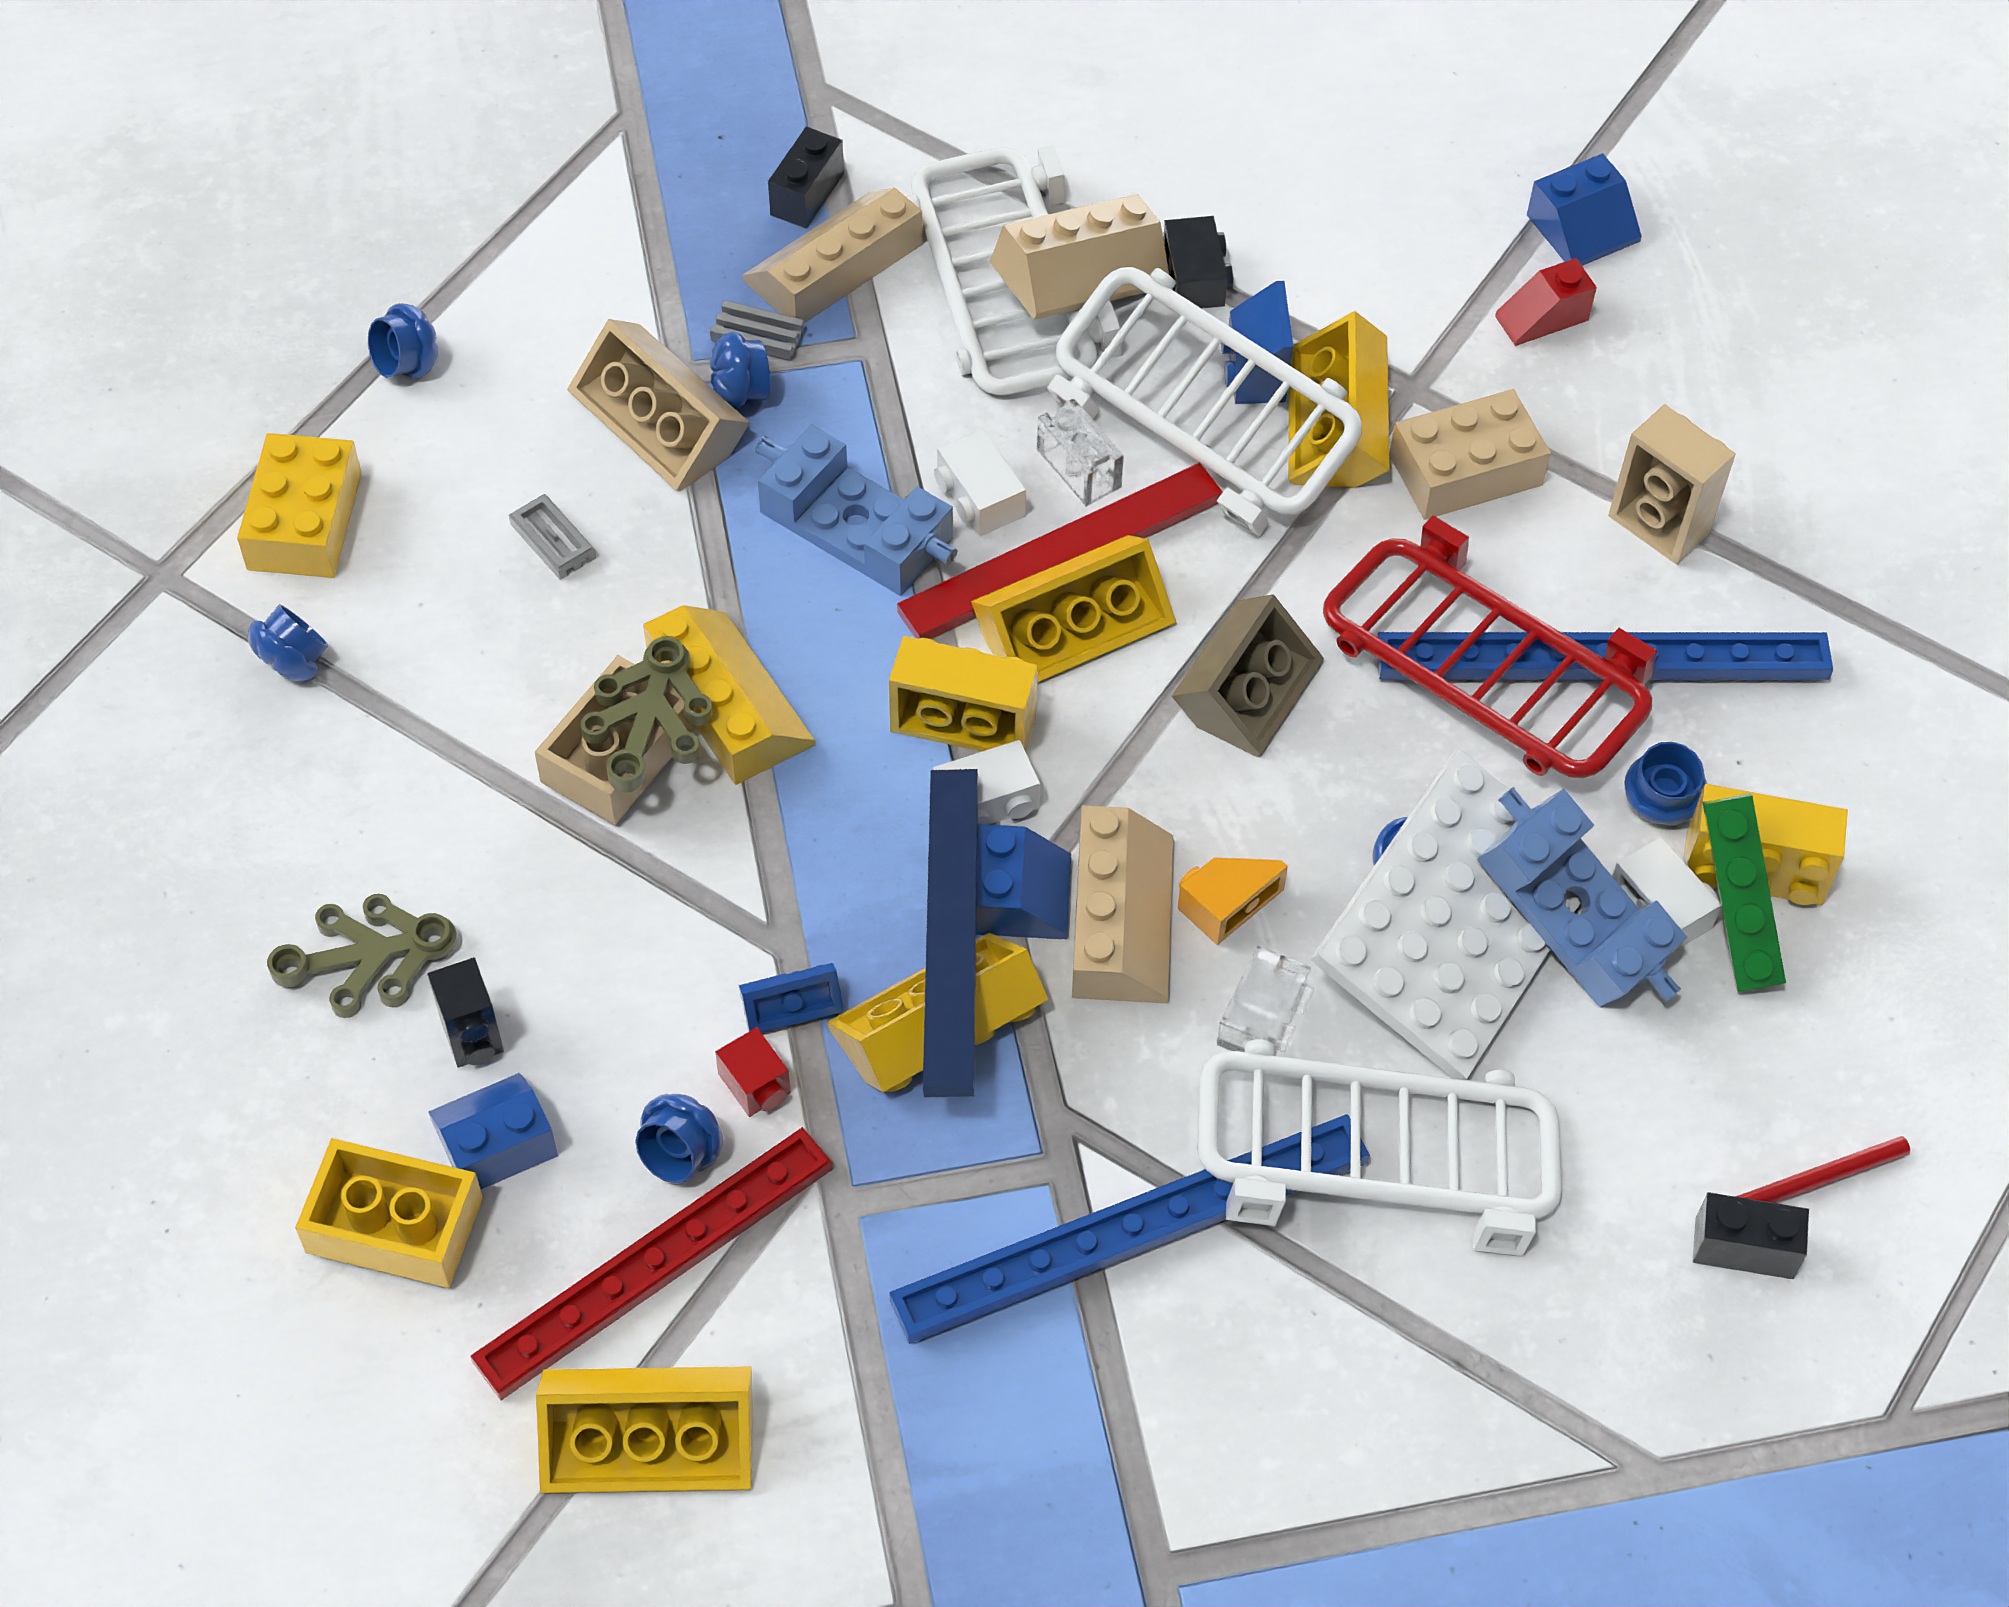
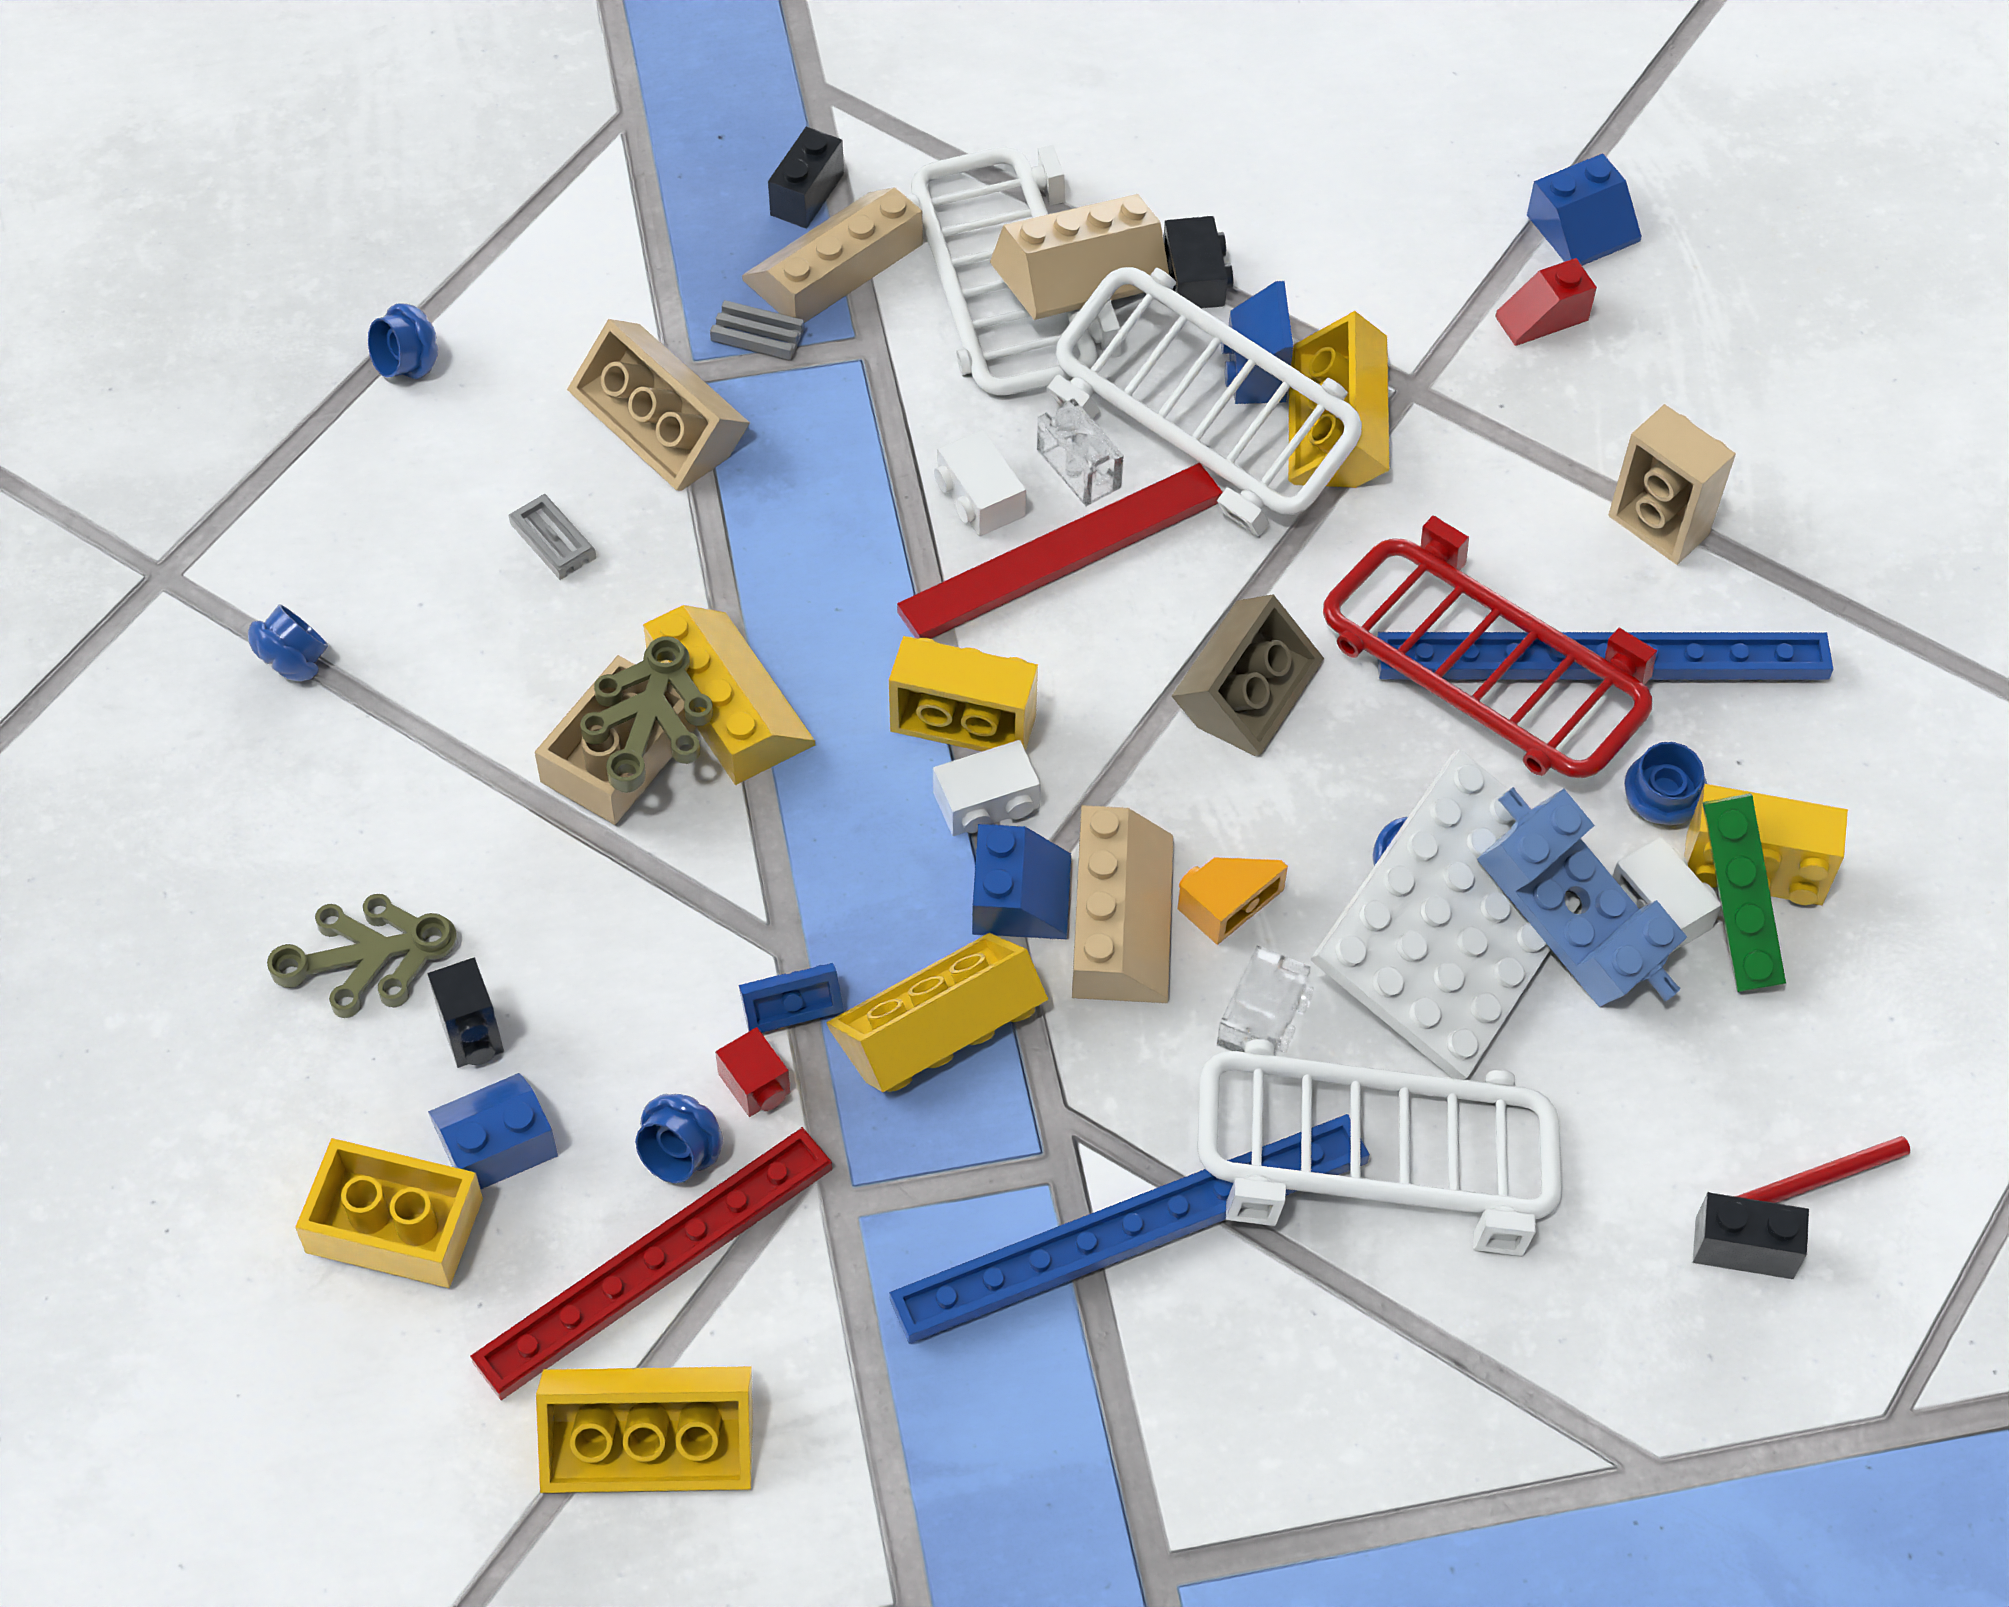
yellow brick [237,433,362,578] -> none
blue piece [710,331,770,409] -> none
medium blue brick [755,424,958,596] -> none
dark blue tile [923,769,978,1098] -> none
yellow slope [971,535,1176,682] -> none
tan brick [1389,389,1551,520] -> none

